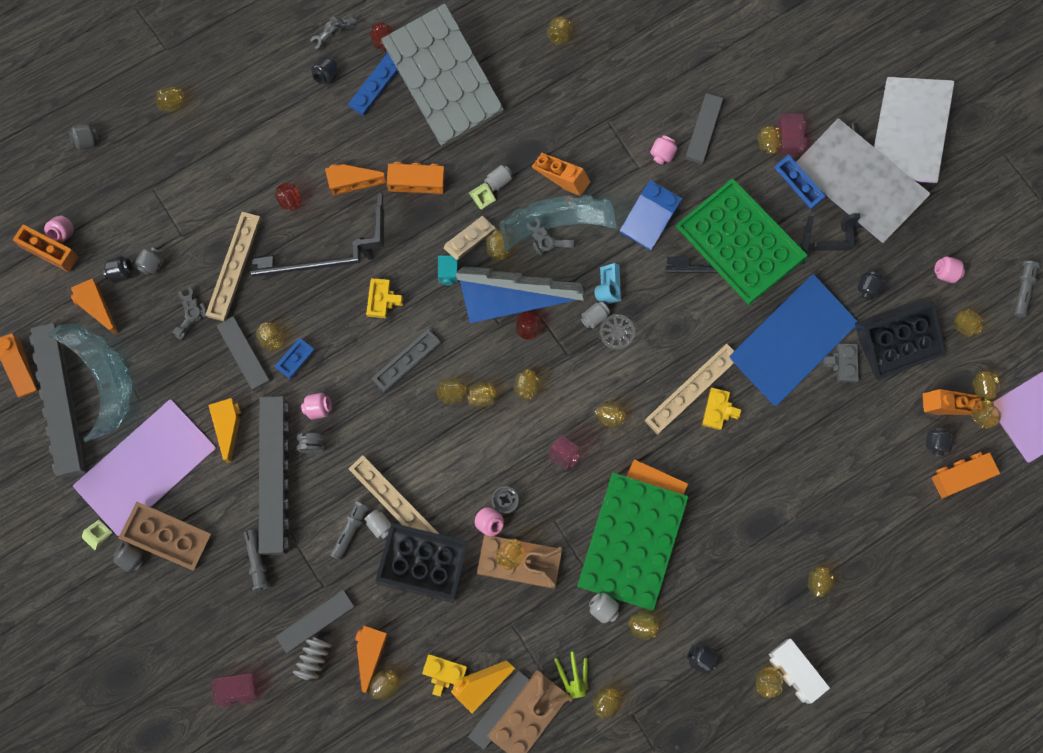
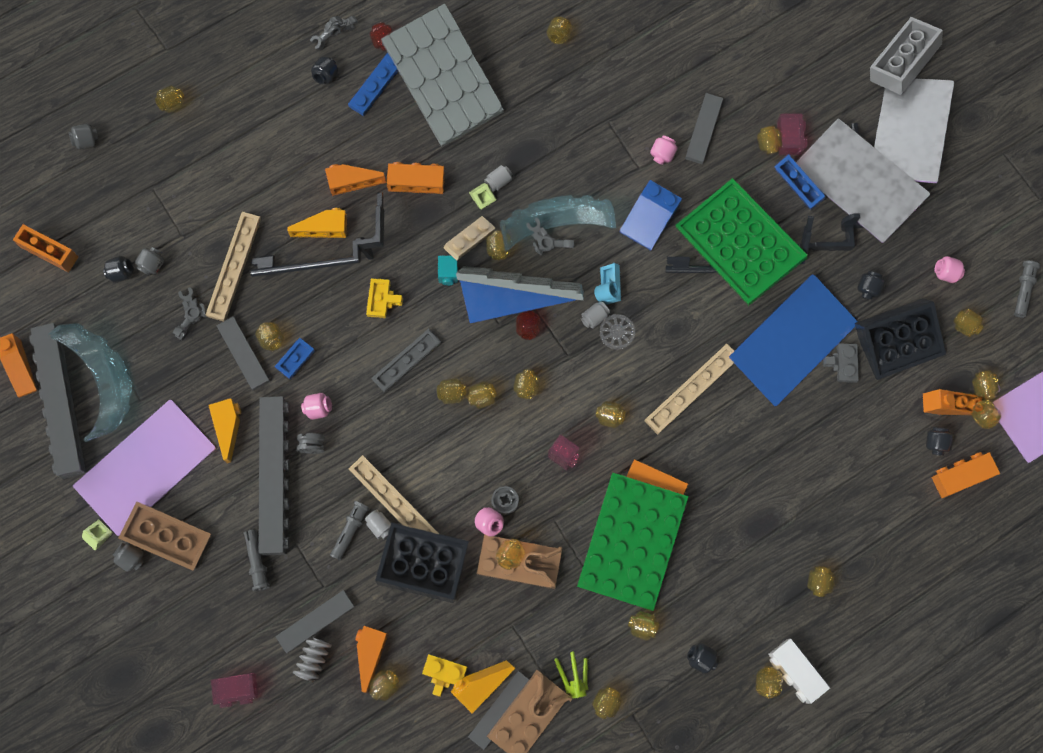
bright pink head [44,216,74,243] -> none
orange slope [71,279,118,335] -> none
clear red head [274,182,302,211] -> none
orange slope [532,153,590,196] -> none
light grey head [589,593,619,623] -> none
yellow hinge [702,388,741,430] -> none
none -> light orange slope [287,208,347,238]
none -> light grey brick [870,17,943,95]

